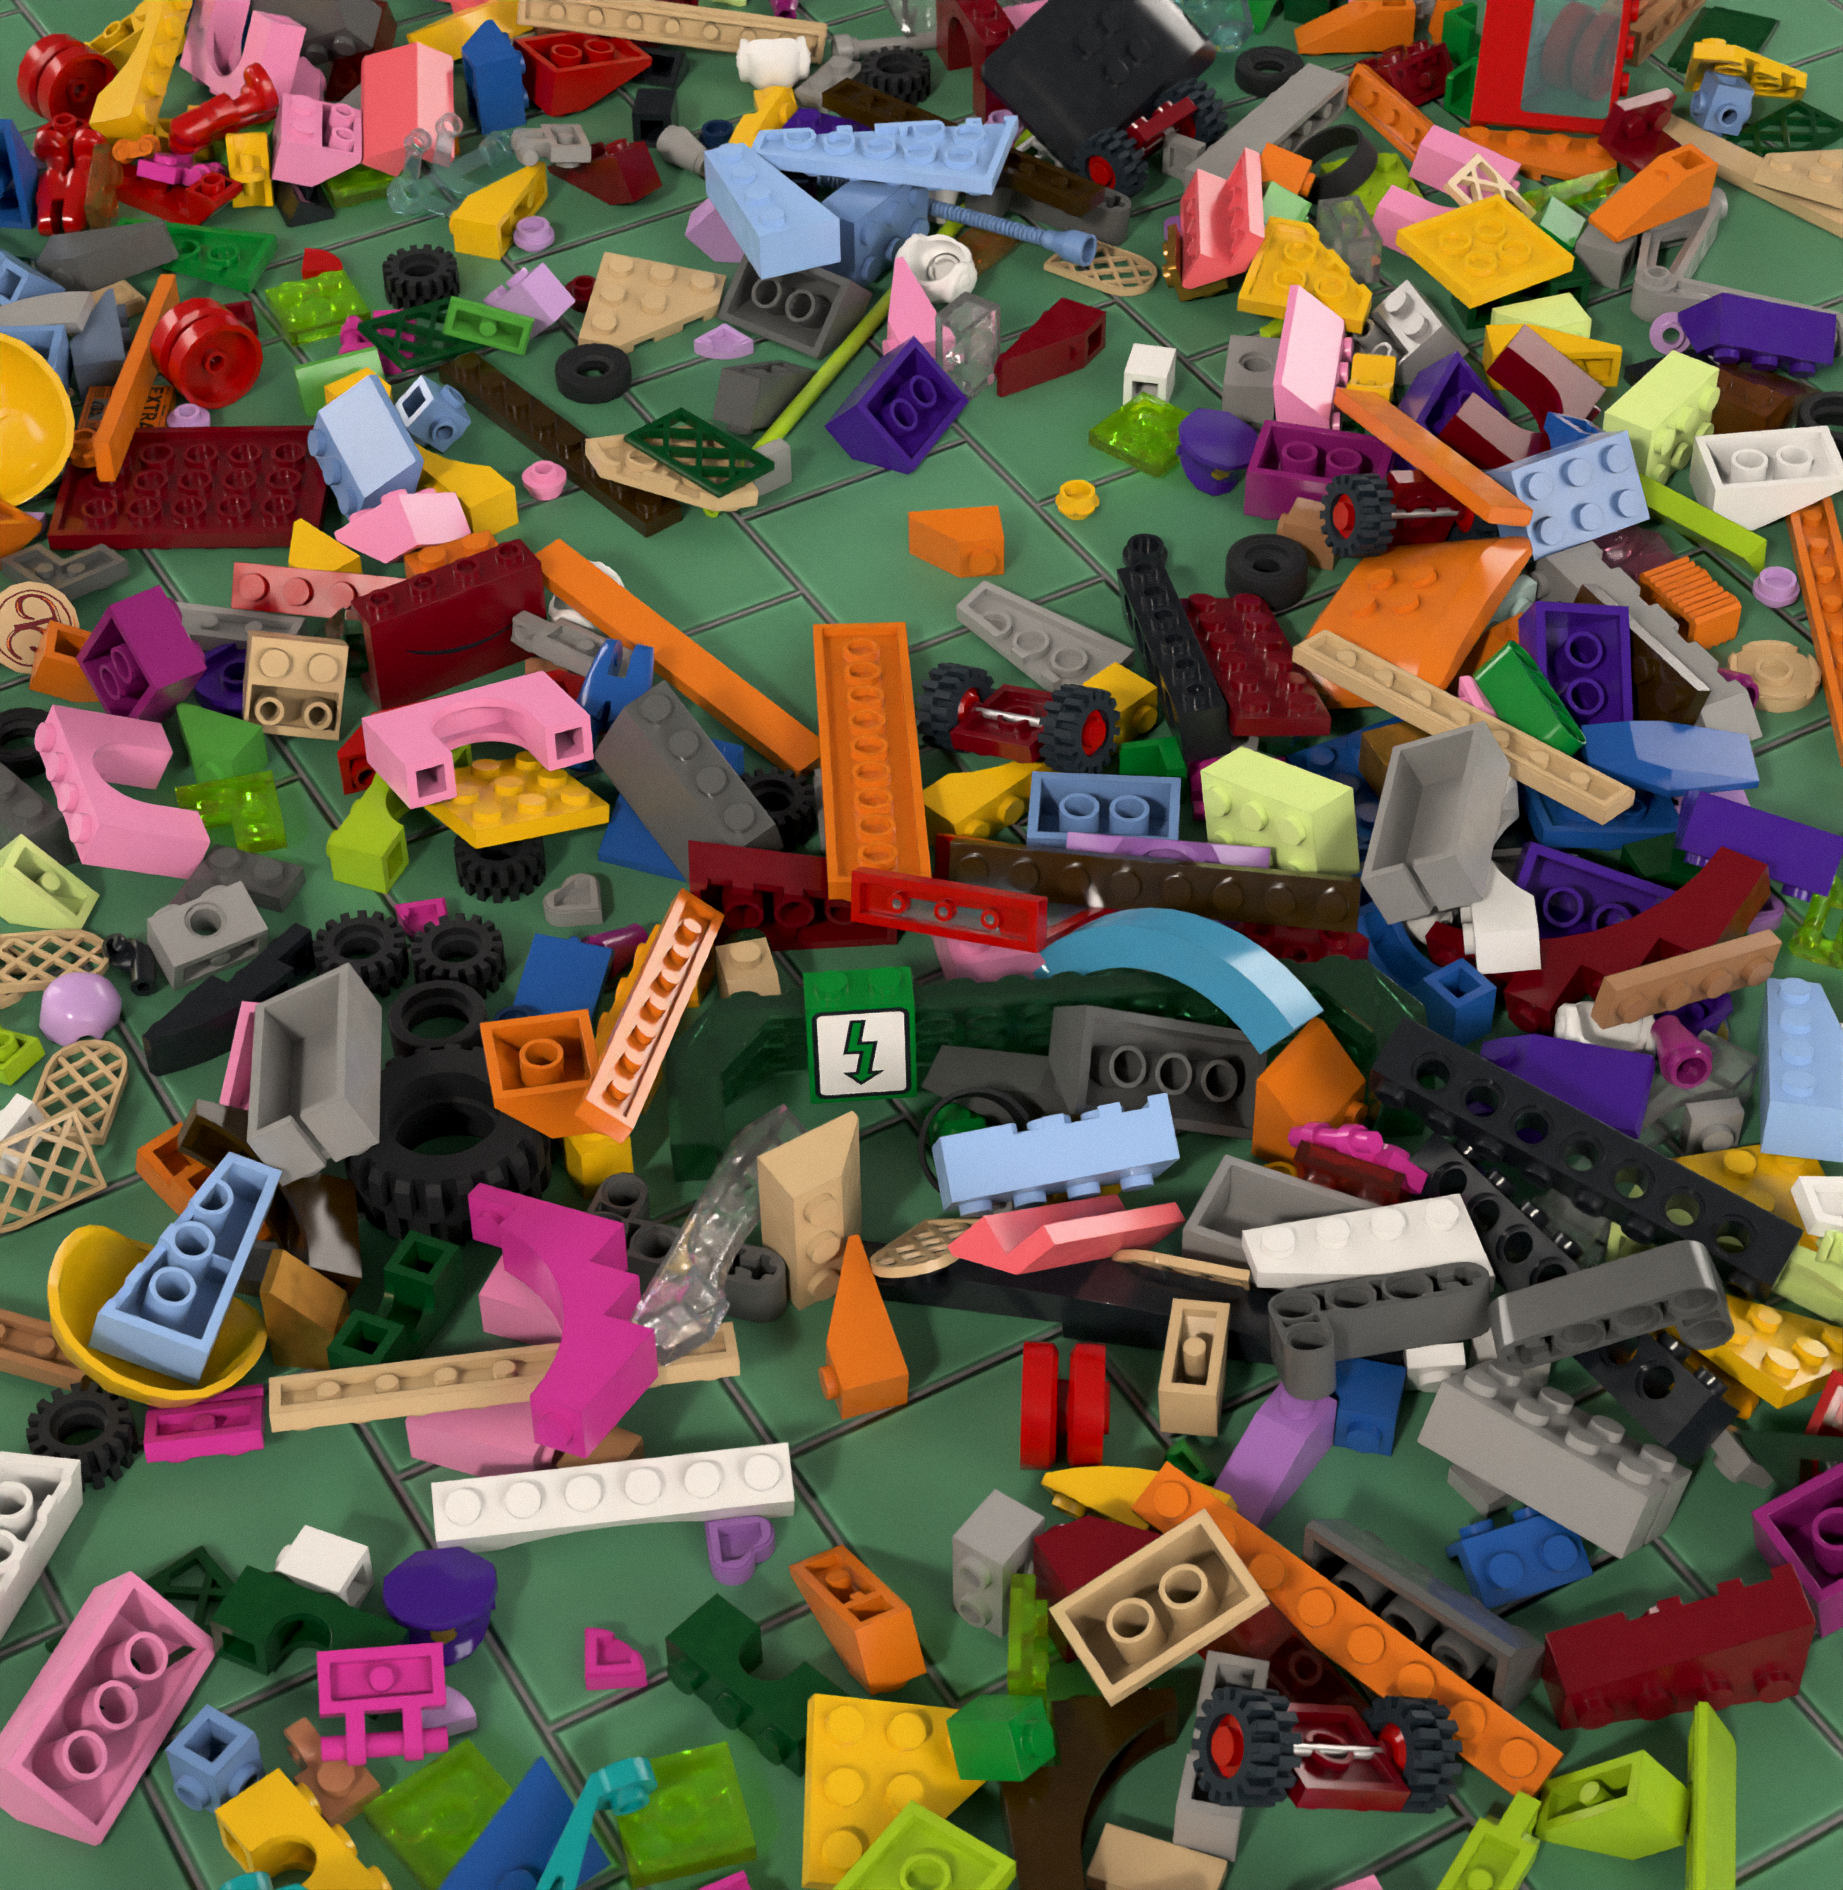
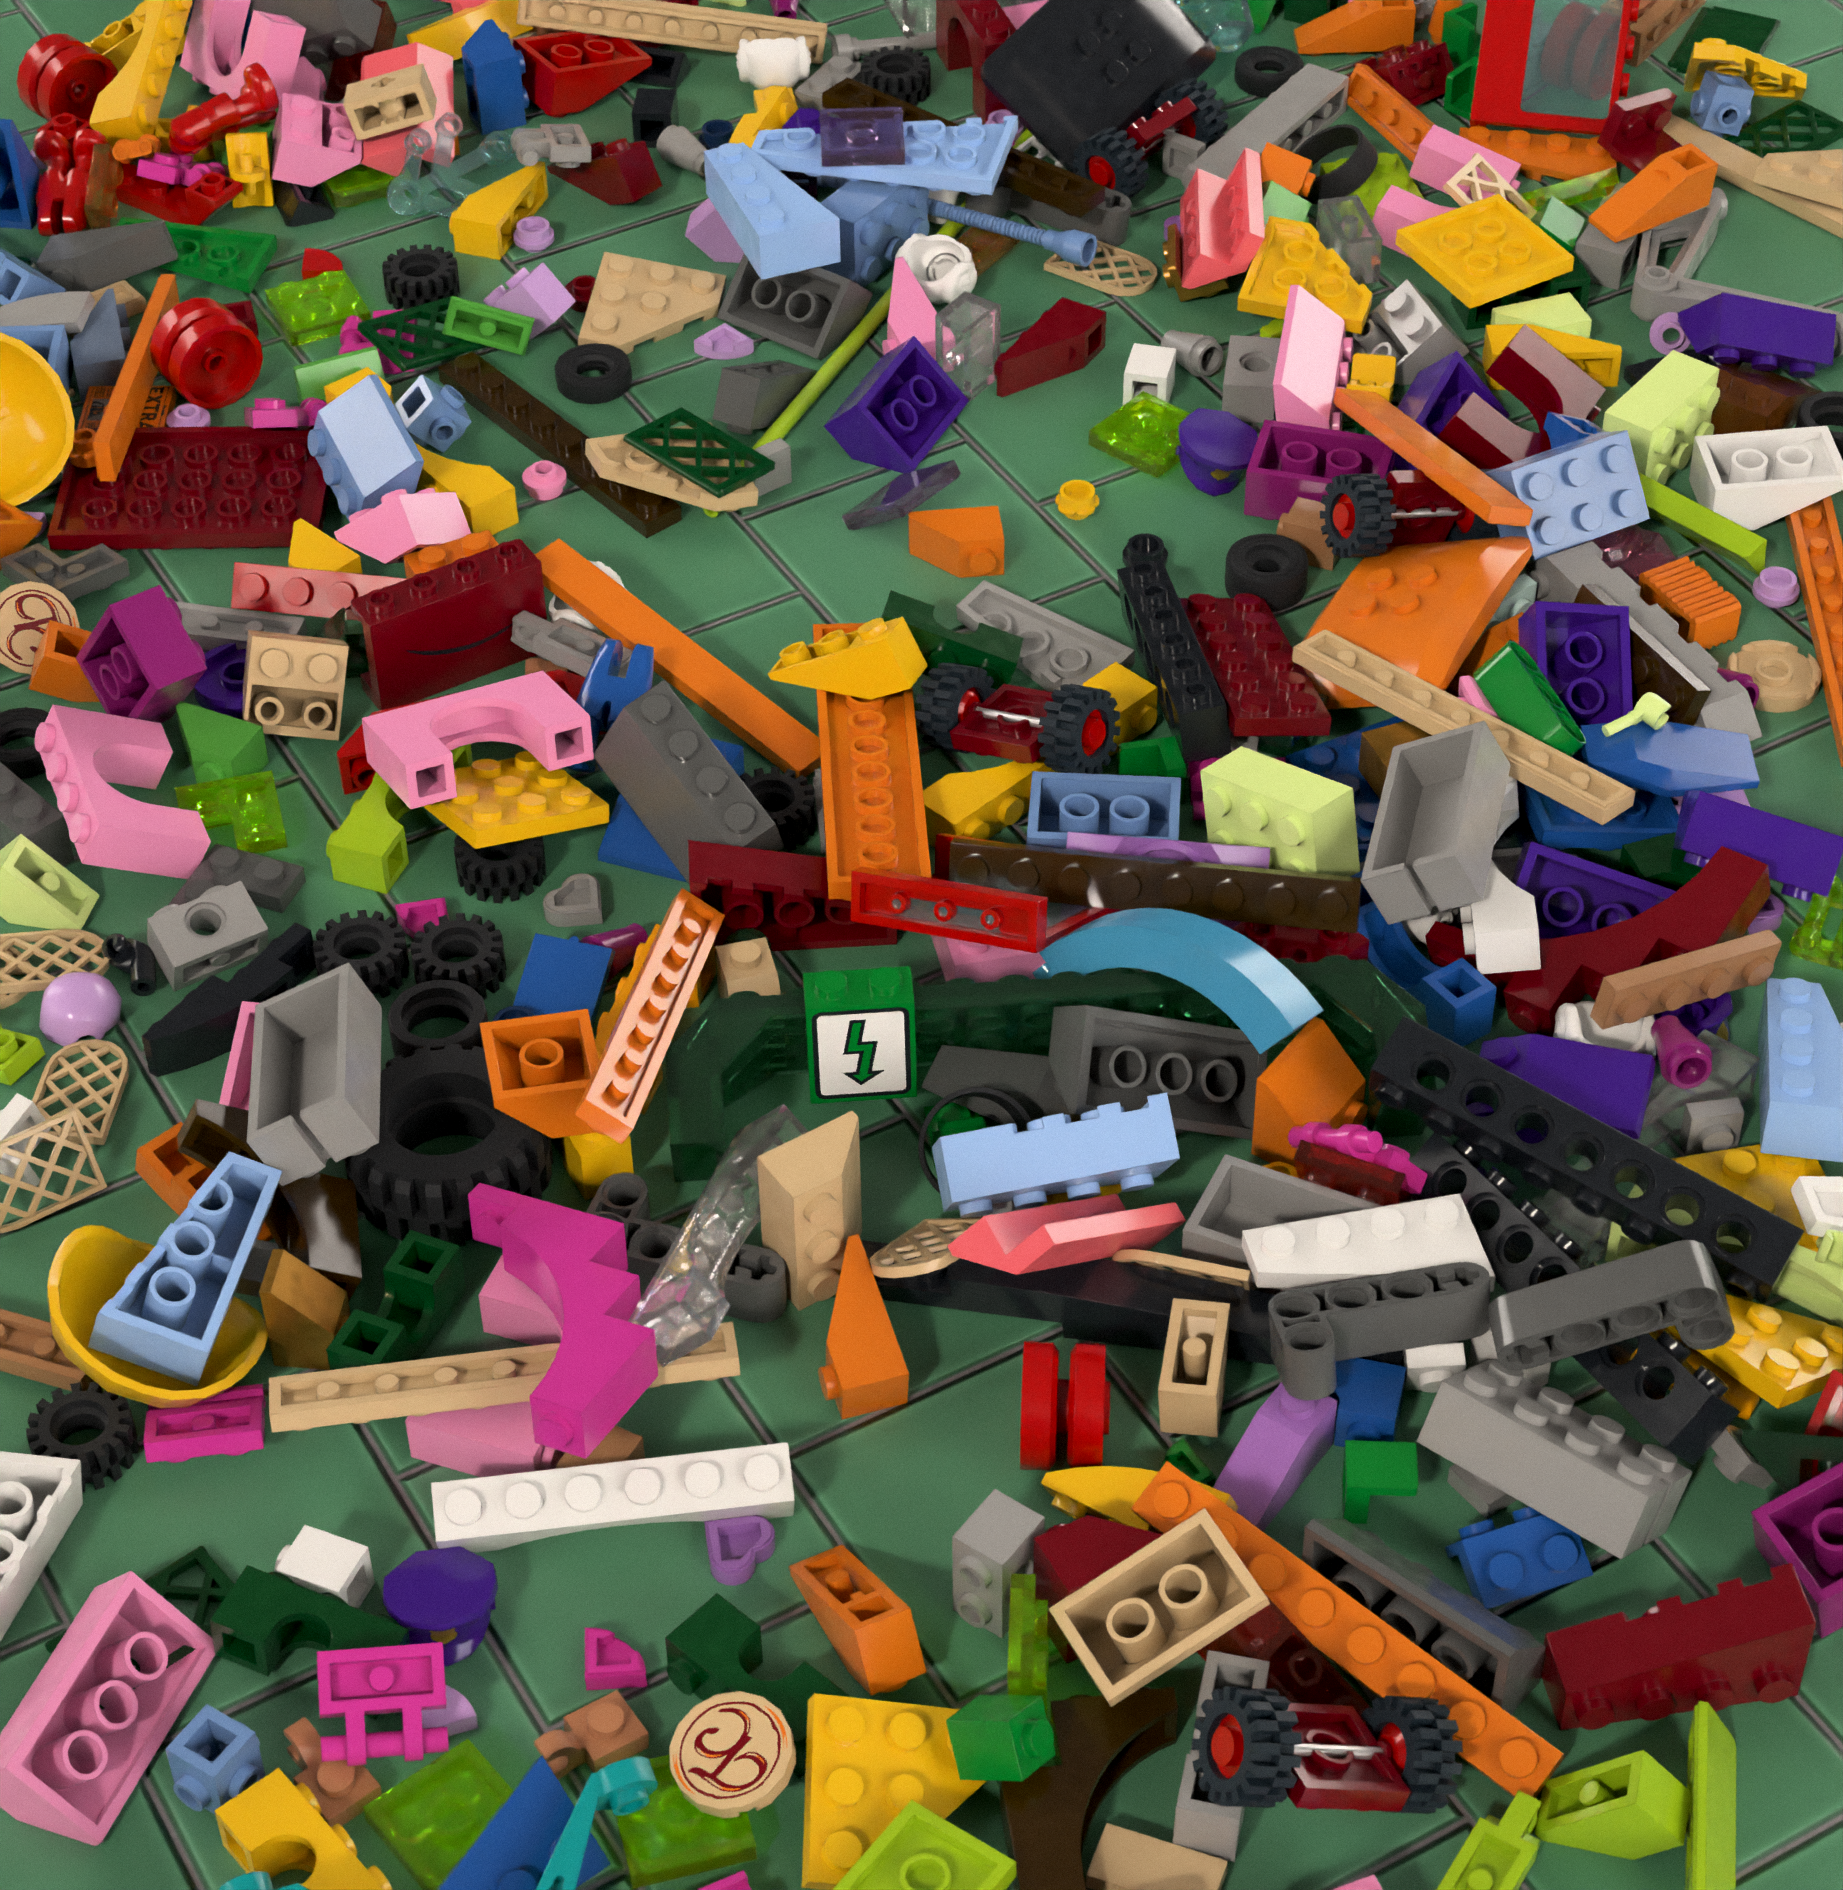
none -> dark pink plate [244,397,327,428]
none -> tan brick [343,63,437,141]
none -> nougat plate [534,1690,649,1779]
none -> tan tile [669,1691,796,1818]
none -> yellow slope [768,617,928,700]
none -> clear purple tile [820,107,905,167]
none -> tile [842,460,961,530]
none -> dark green arch [881,590,1024,690]
none -> light grey cone [1161,330,1223,377]
none -> green panel [1341,1440,1419,1524]
none -> yellowish green hand [1602,692,1671,737]

